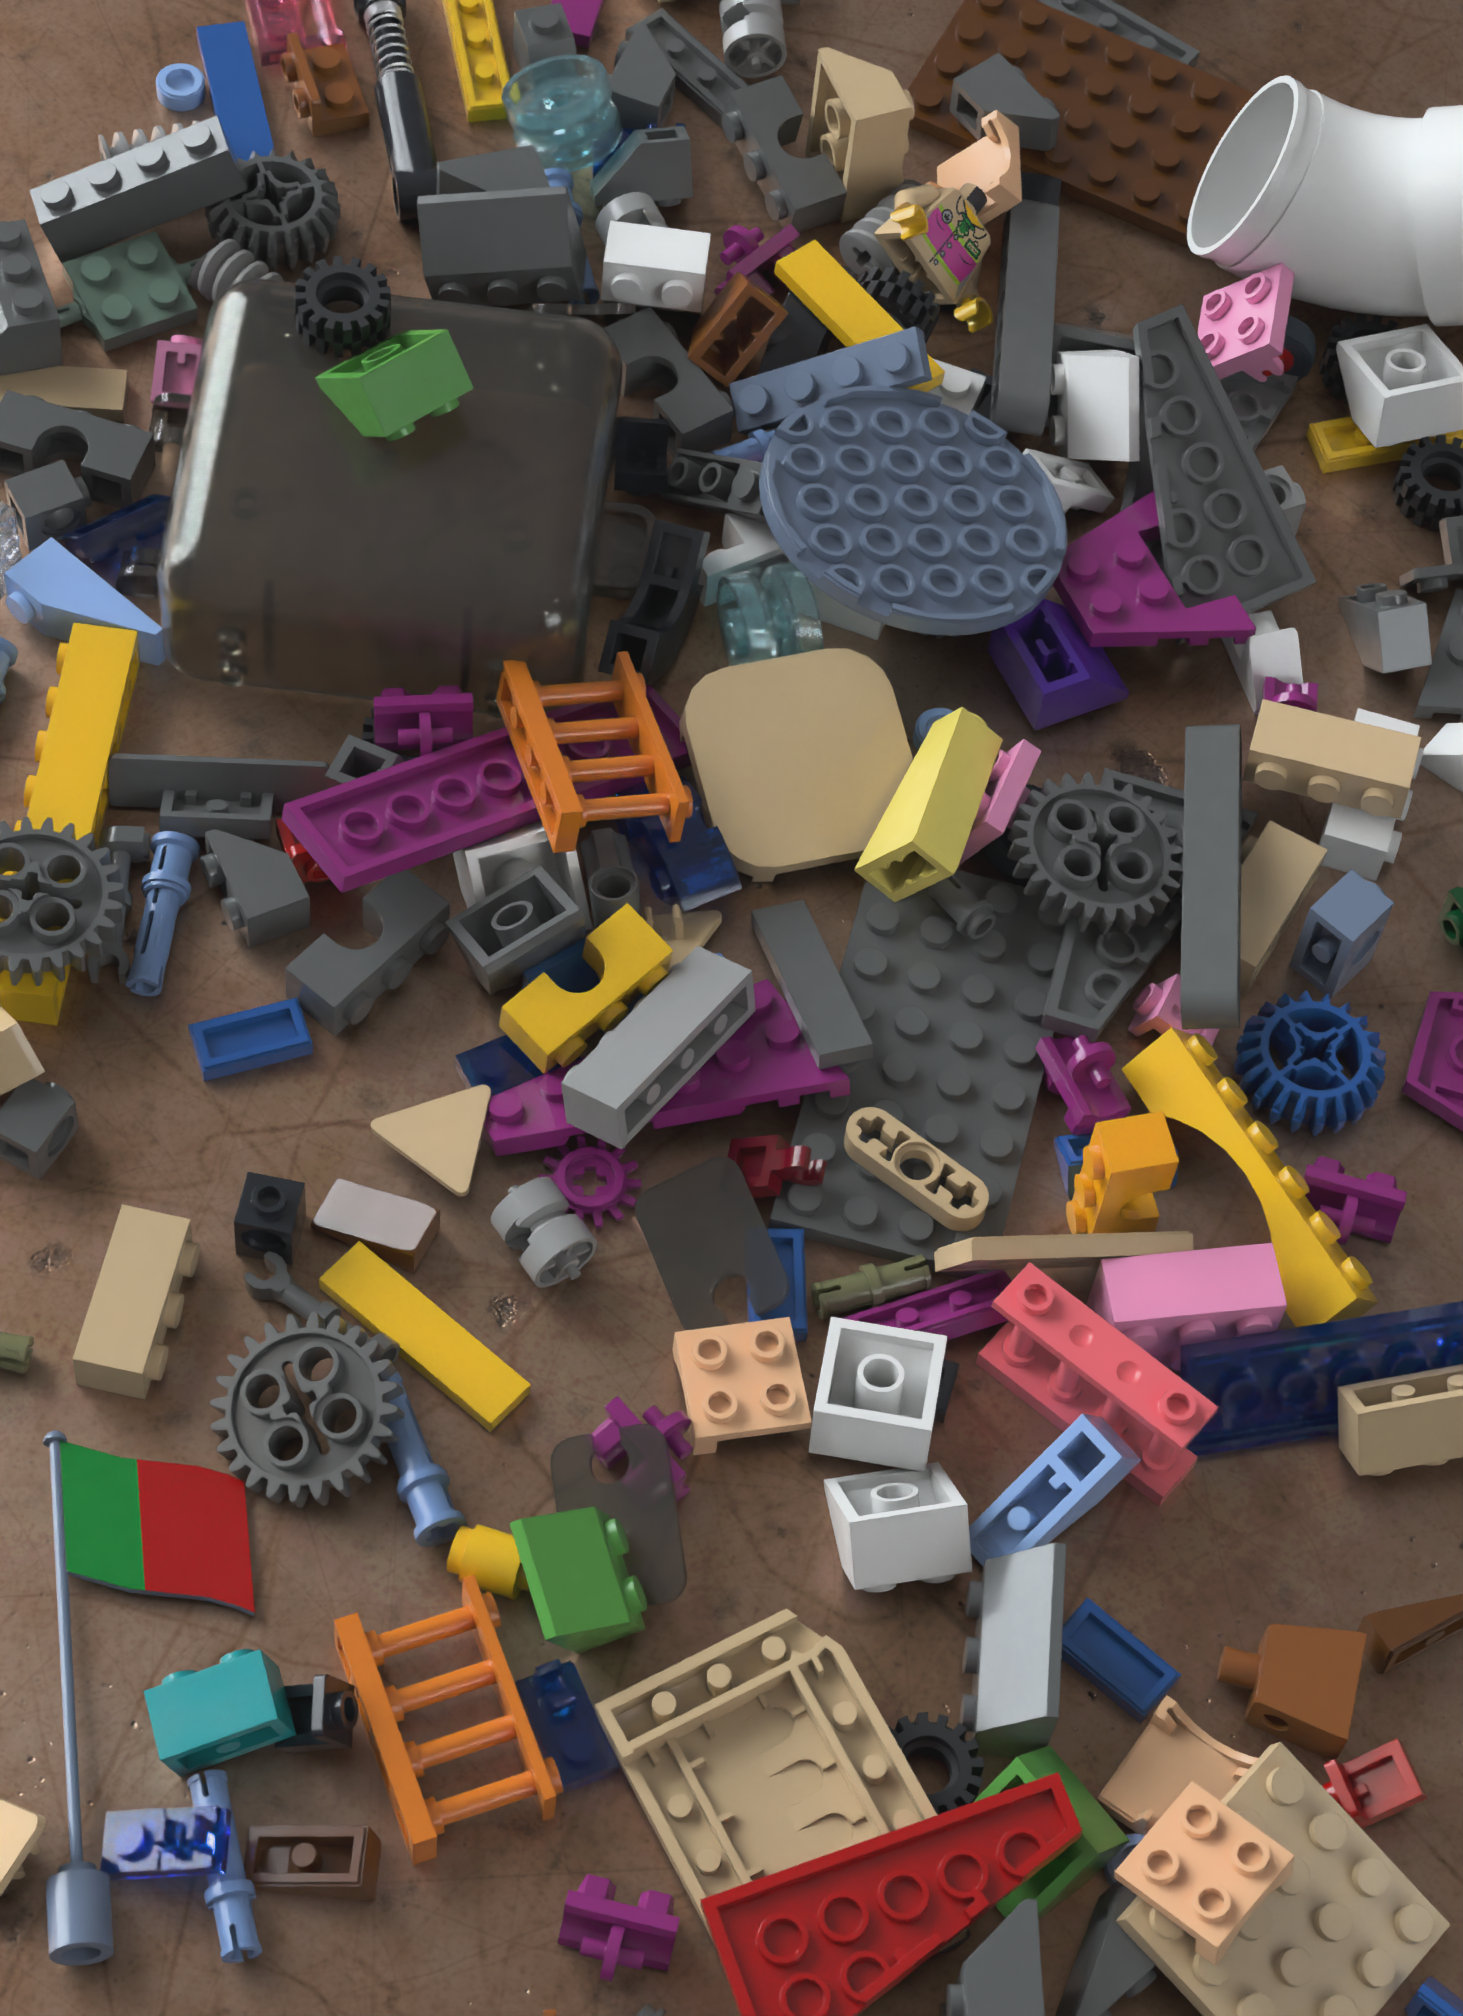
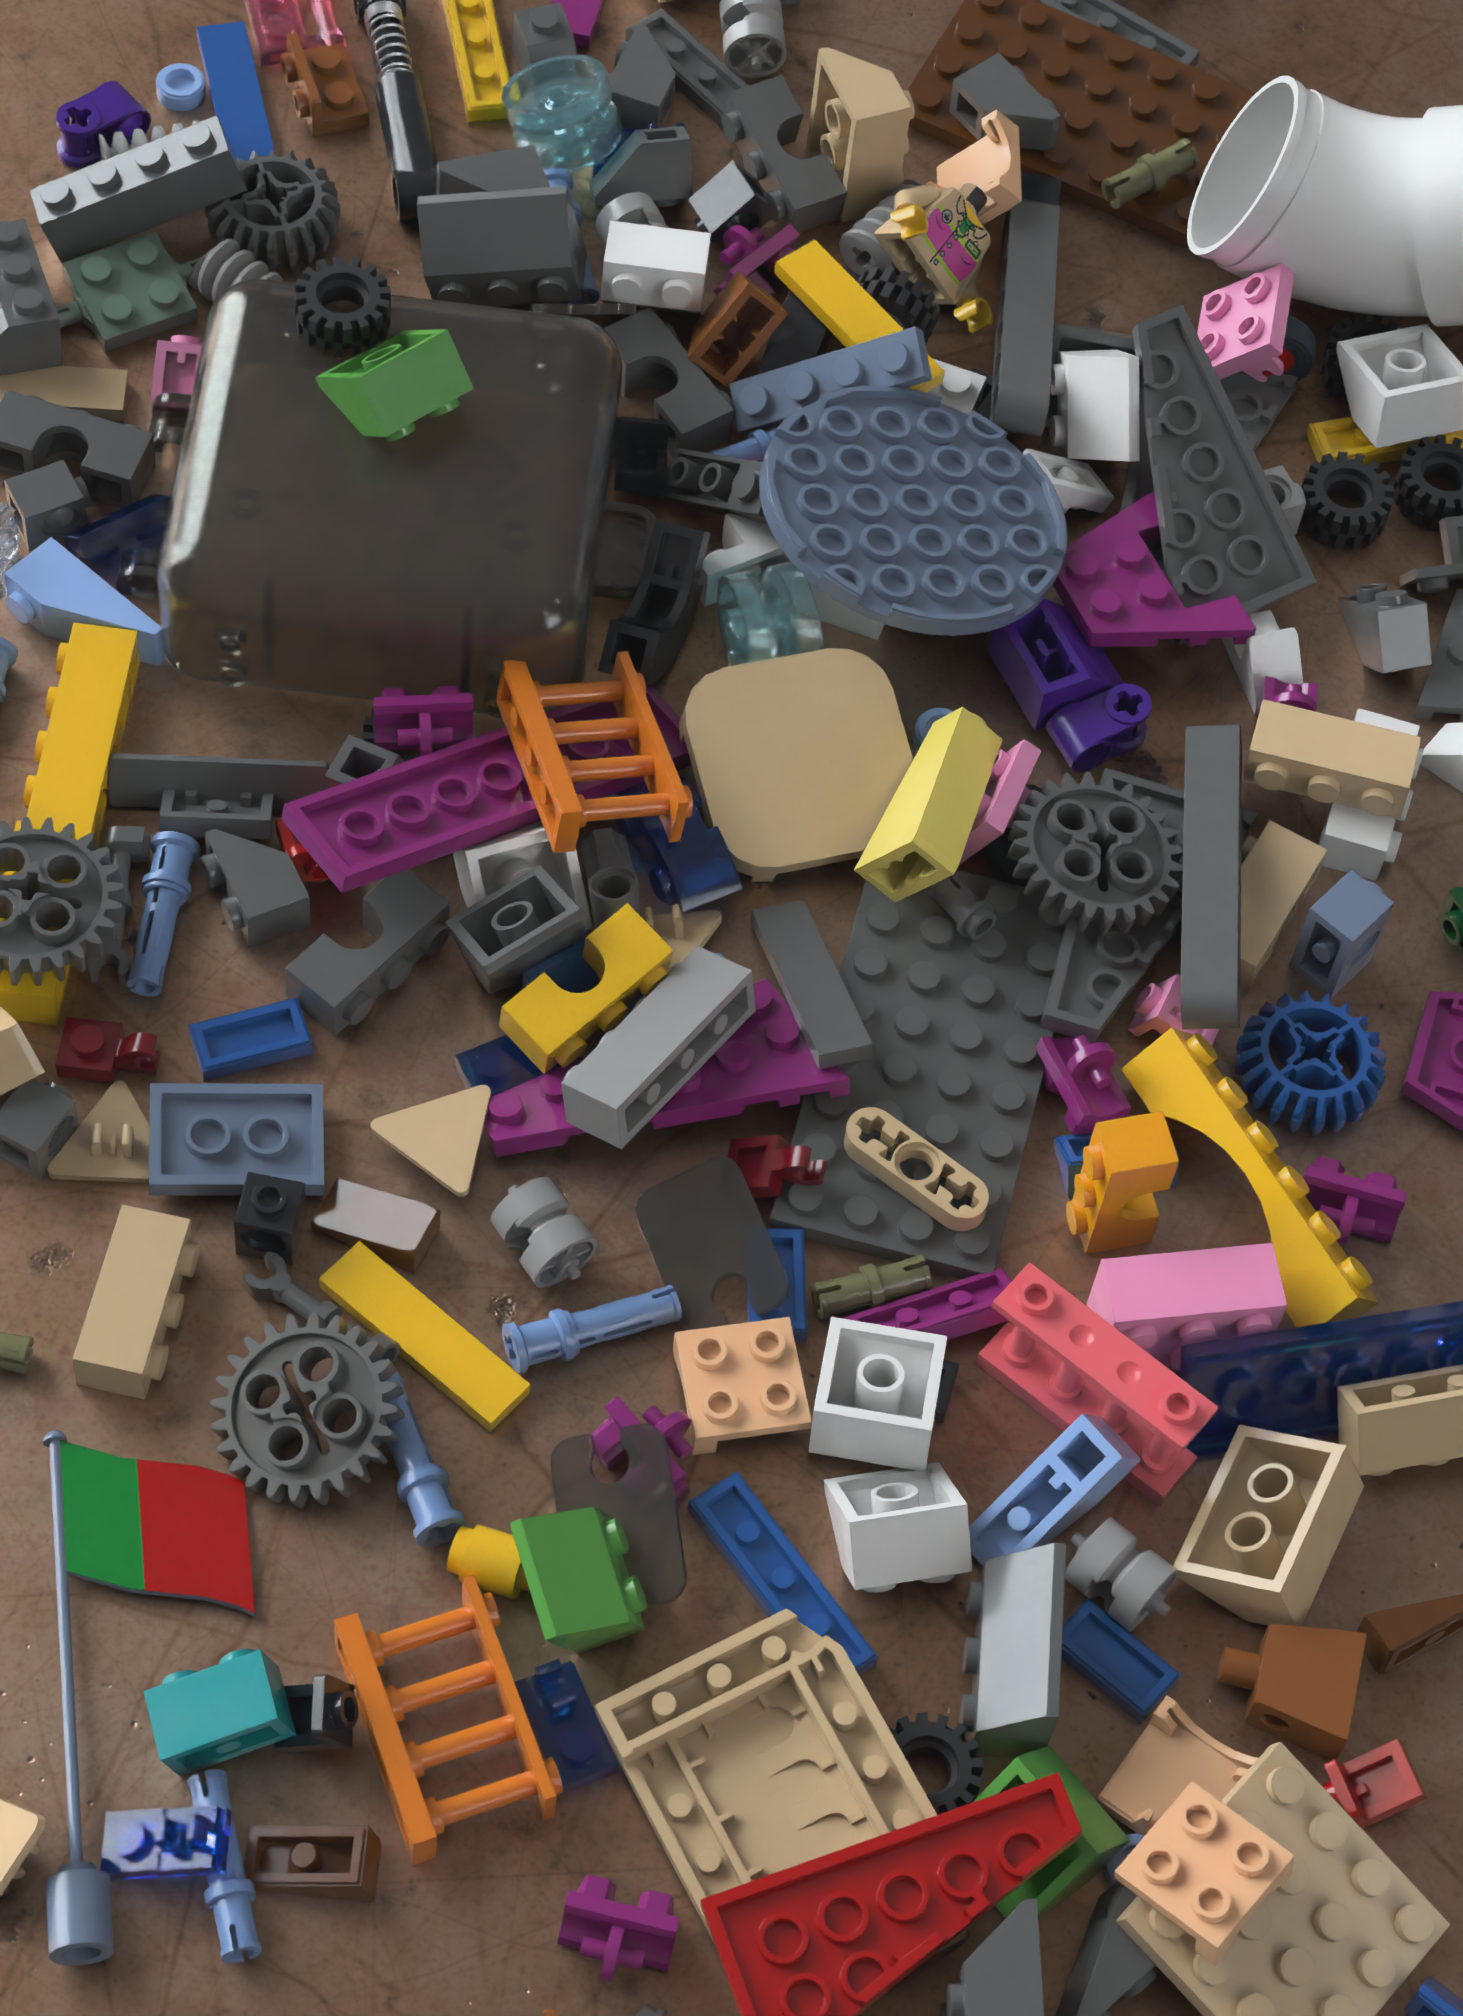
magenta gear [538,1136,641,1229] -> none
tan tile [934,1231,1194,1272] -> none
none -> tan piece [47,1080,150,1183]
none -> dark red plate [55,1017,160,1083]
none -> dark purple piece [56,81,152,168]
none -> sand blue plate [149,1083,324,1195]
none -> medium blue pin [502,1285,682,1375]
none -> blue tile [687,1471,878,1676]
none -> brick [688,160,779,243]
none -> dark purple piece [1045,683,1152,773]
none -> light grey wheel [1065,1517,1178,1632]
none -> olive pin [1101,138,1199,209]
none -> tan slope [1173,1425,1364,1626]
none -> black tyre [1300,452,1395,550]

